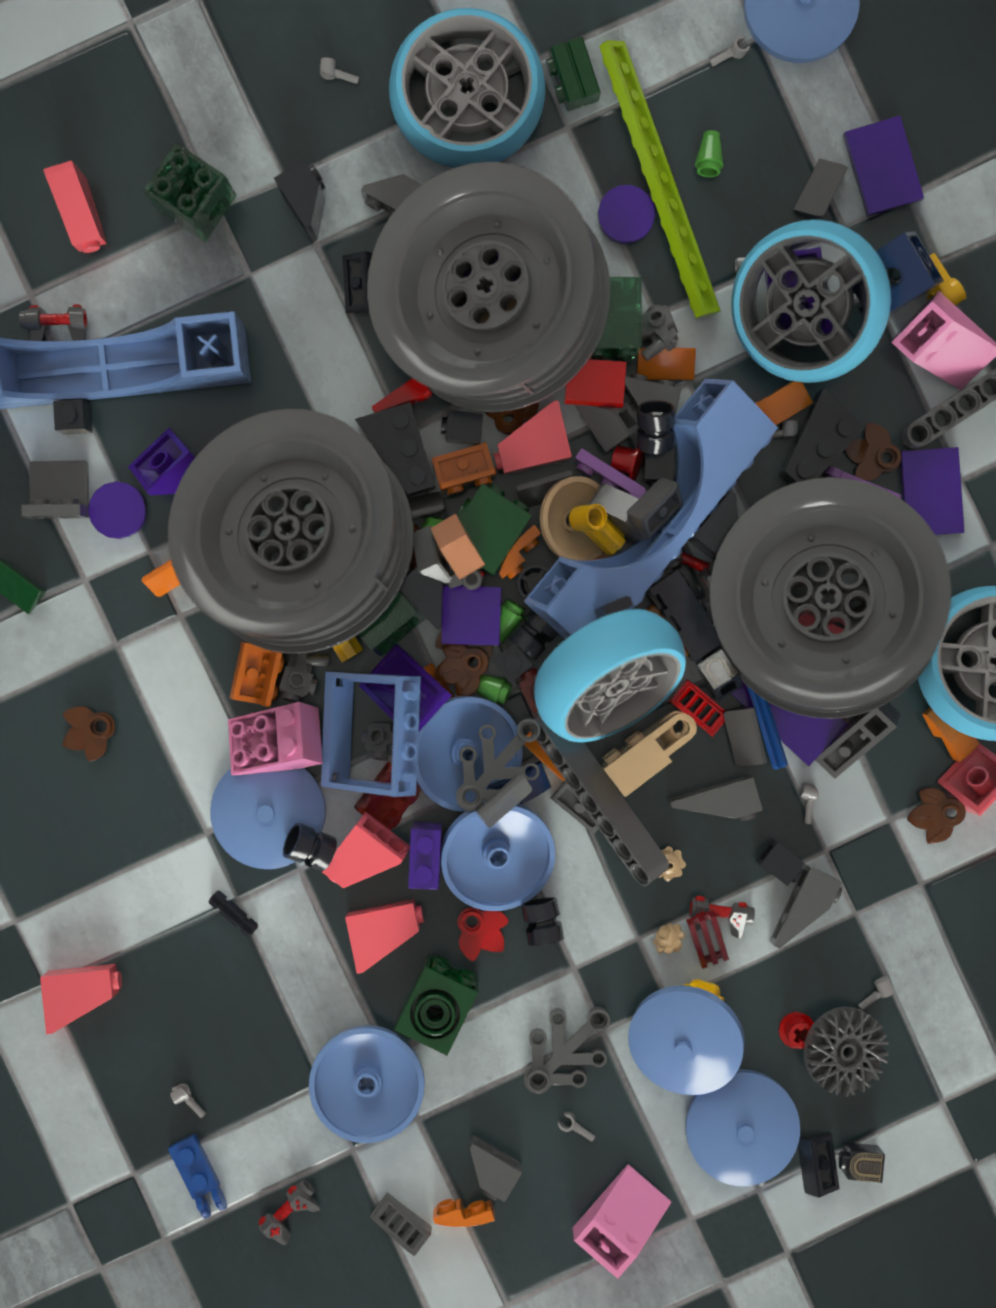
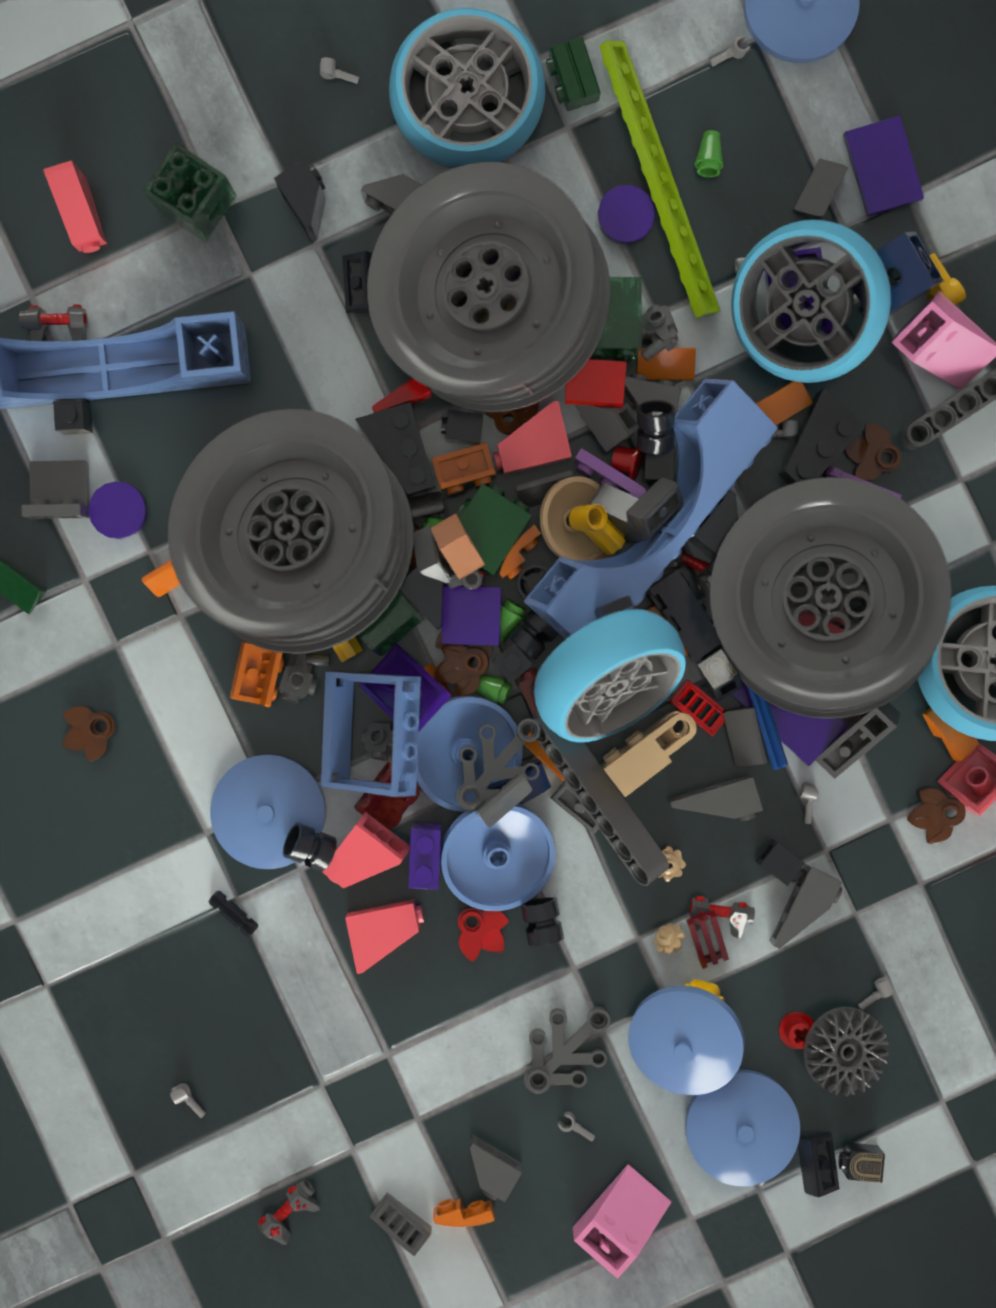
coral slope [40,964,122,1034] -> none
dark purple slope [128,428,196,496] -> none
blue hinge [168,1134,227,1219] -> none
bright pink slope [228,702,323,776] -> none
medium blue dish [309,1025,425,1143] -> none
dark green brick [395,955,479,1056] -> none
dark purple tile [900,447,965,535] -> none

